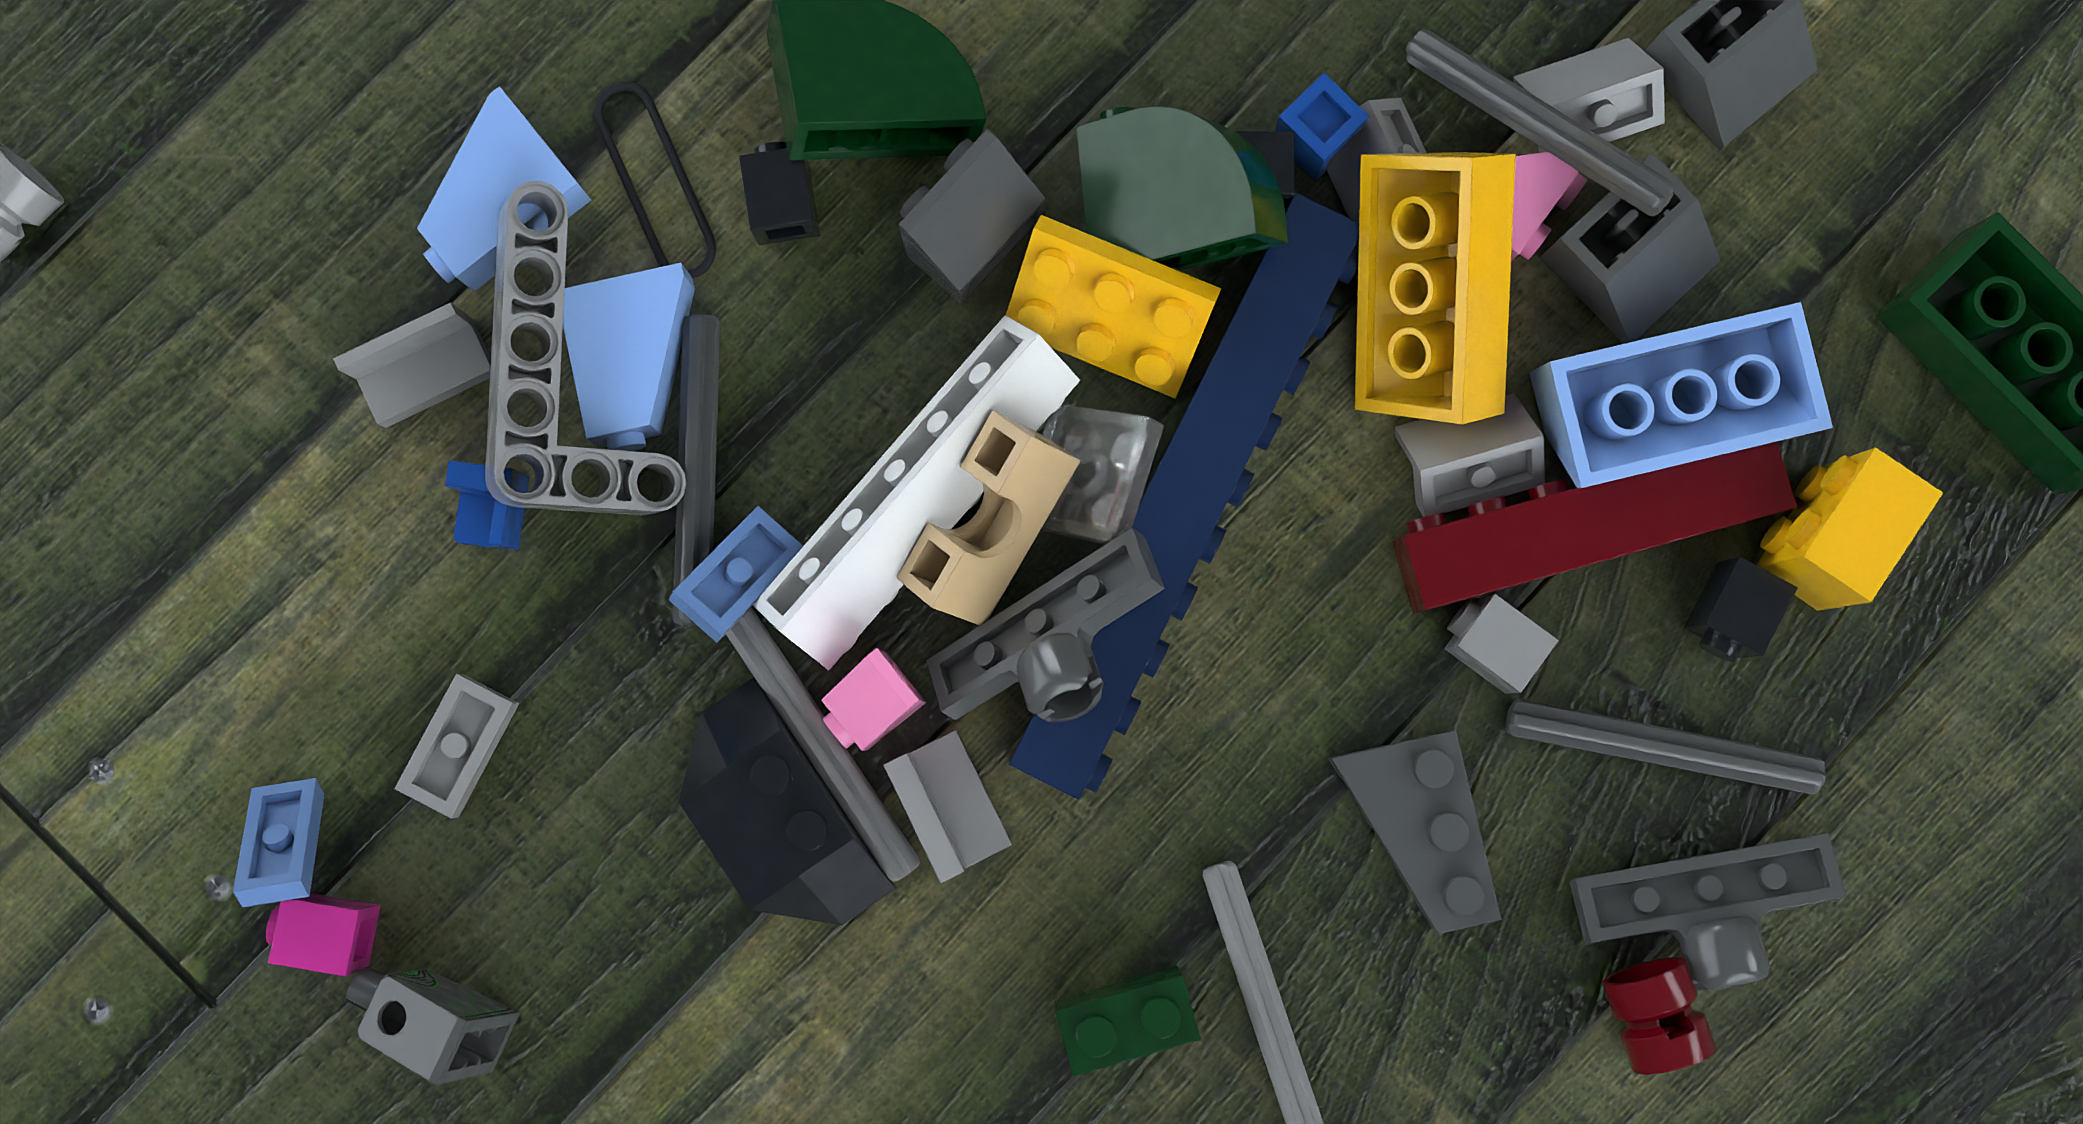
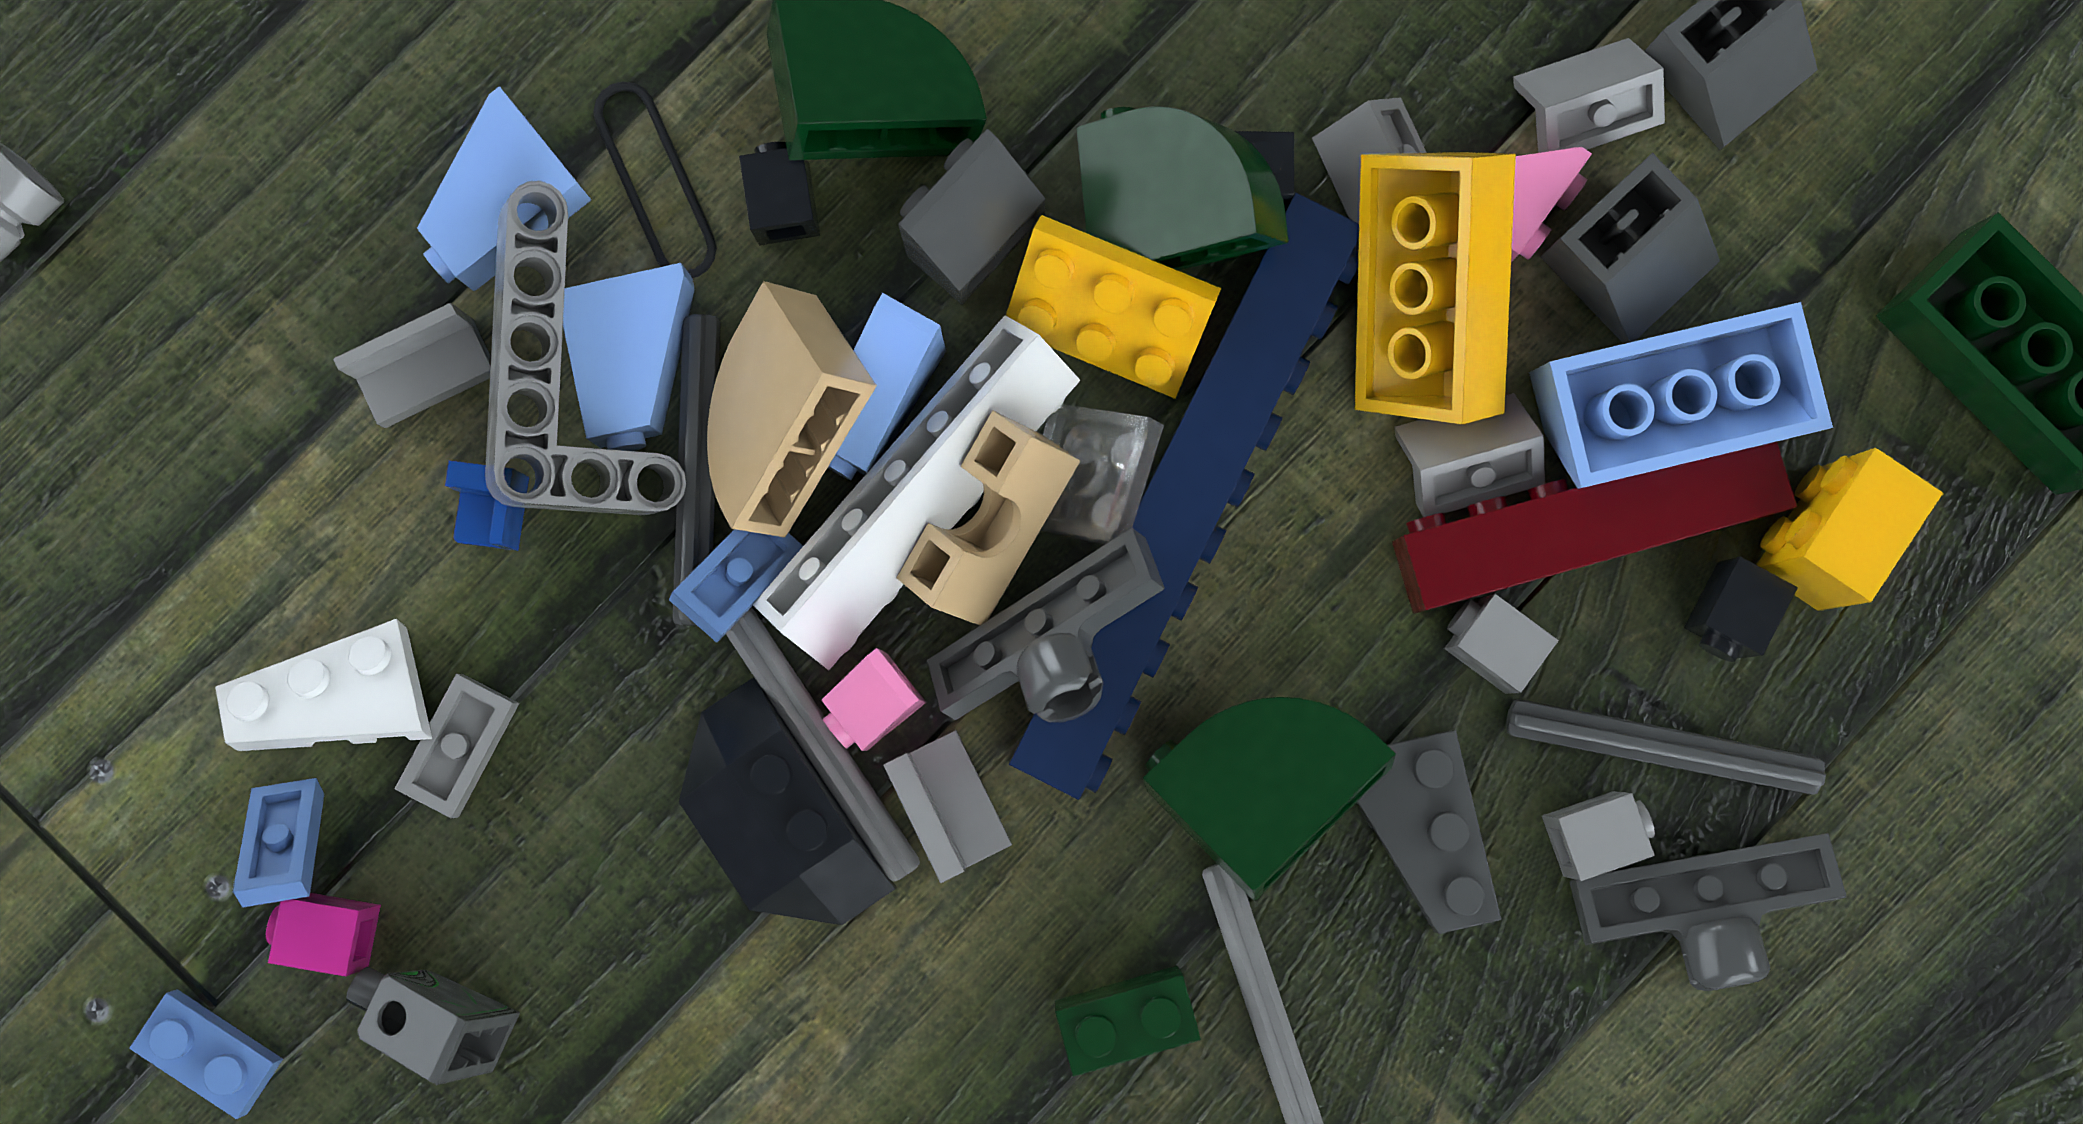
blue panel [1274,73,1370,181] -> none
dark grey axle [1406,29,1674,216] -> none
dark red wheel [1602,957,1717,1075] -> none
none -> medium blue plate [129,989,283,1119]
none -> white wing [215,619,432,751]
none -> tan brick [707,281,877,538]
none -> light blue slope [828,293,946,480]
none -> dark green brick [1143,697,1396,902]
none -> light grey brick [1542,791,1655,881]

